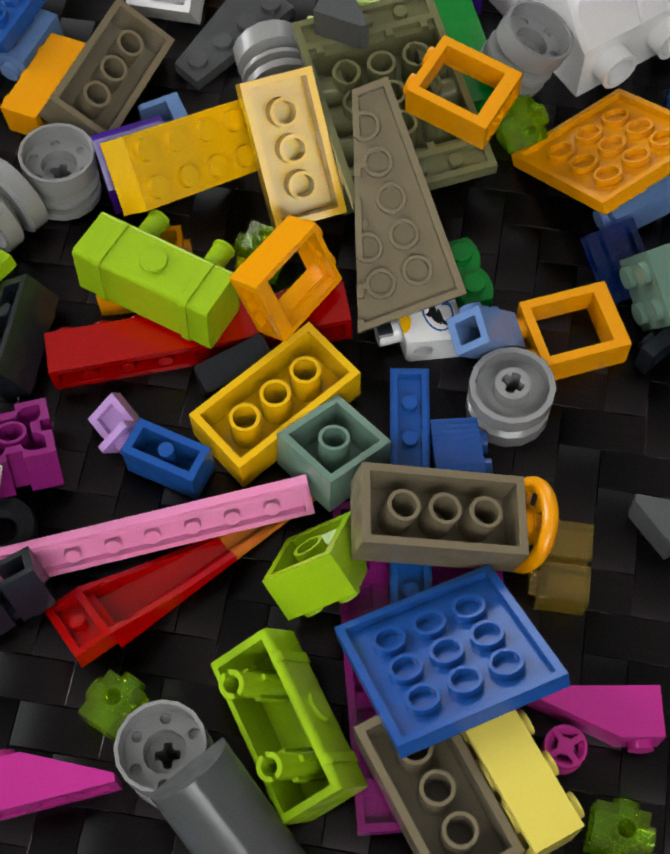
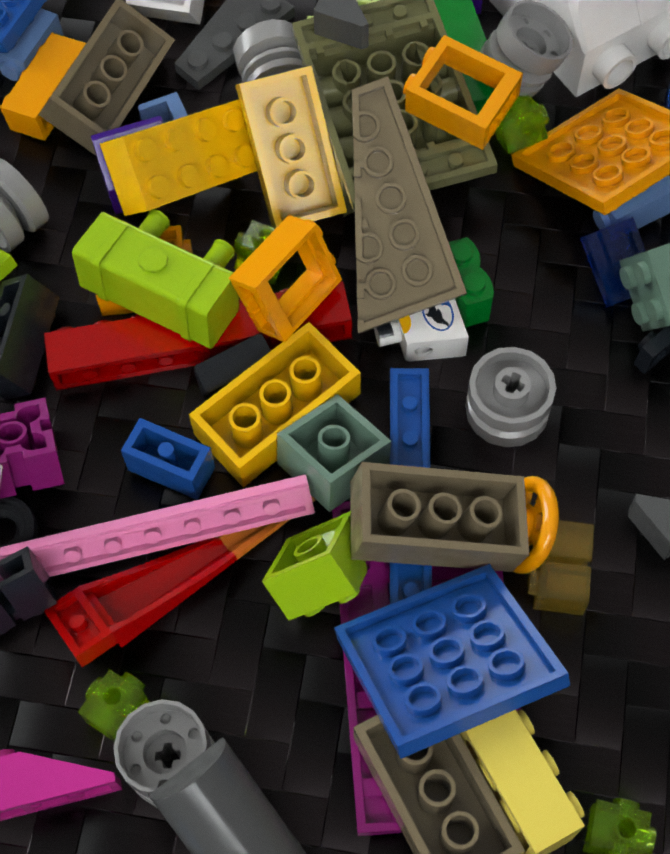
light grey wheel [17,123,102,221] -> none
lavender bracket [88,392,140,454] -> none
lime piece [210,628,368,825] -> none
blue brick [430,417,493,474] -> none
medium blue brick [446,302,526,359] -> none
light orange window [516,281,632,380] -> none
dark pink slope [526,685,666,754] -> none
dark pink wheel [540,724,588,775] -> none

